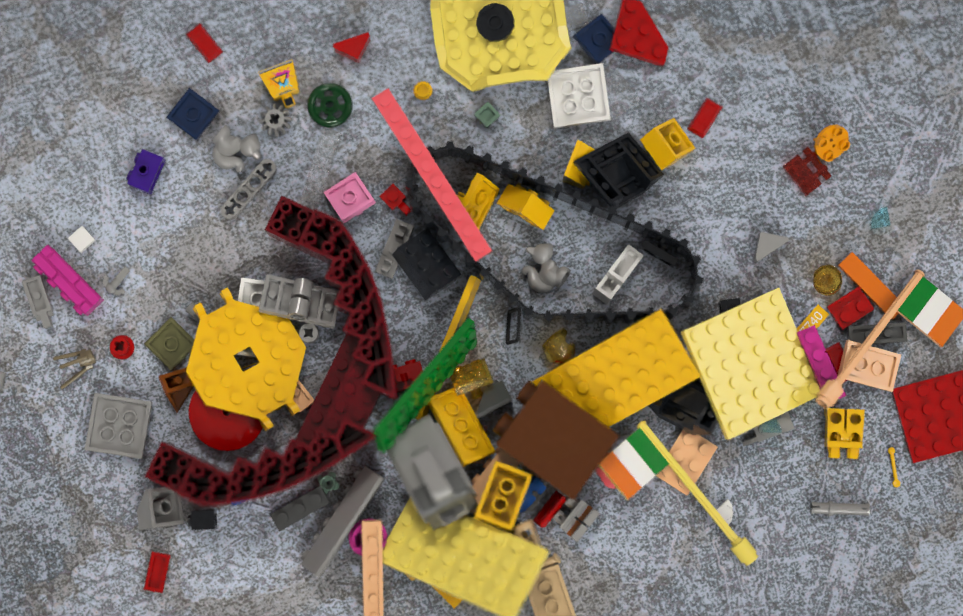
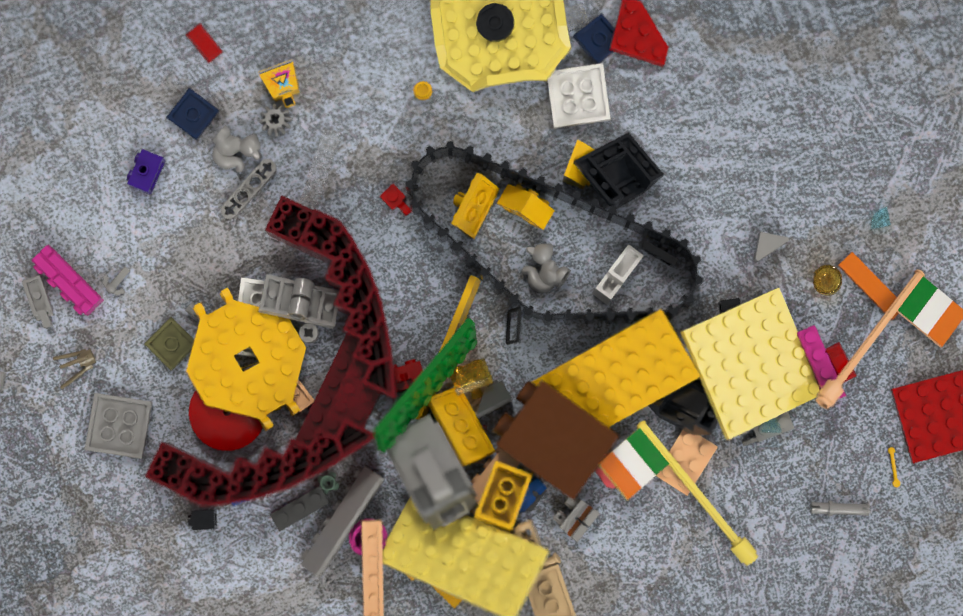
white tile [68,226,96,253] -> none
red piece [110,335,135,360] -> none
light grey slope [137,487,184,530] -> none
red tile [144,551,171,593] -> none
dark orange slope [158,367,194,413] -> none
dark green plate [307,83,353,128] -> none
bright pink hinge [323,172,376,223] -> none
red slope [333,32,371,63] -> none
coral plate [372,88,492,262] -> none
light grey plate [375,219,414,279] -> none
black brick [392,228,462,301] -> none
sand green plate [474,101,501,129] -> none
red tile [533,491,566,528] -> none
clear yellow helmet [542,328,576,366] -> none
yellow slope [640,118,696,170] -> none
red tile [687,97,723,139] -> none
white tile [716,499,733,525] -> none
clear red plate [783,147,832,196] -> none
yellow sticker [796,305,829,332] -> none
light orange plate [813,124,850,162] -> none
yellow hips [824,408,865,459] -> none
red plate [826,286,874,330] -> none
light nougat plate [838,340,901,392] -> none
dark grey plate [847,322,908,344] -> none

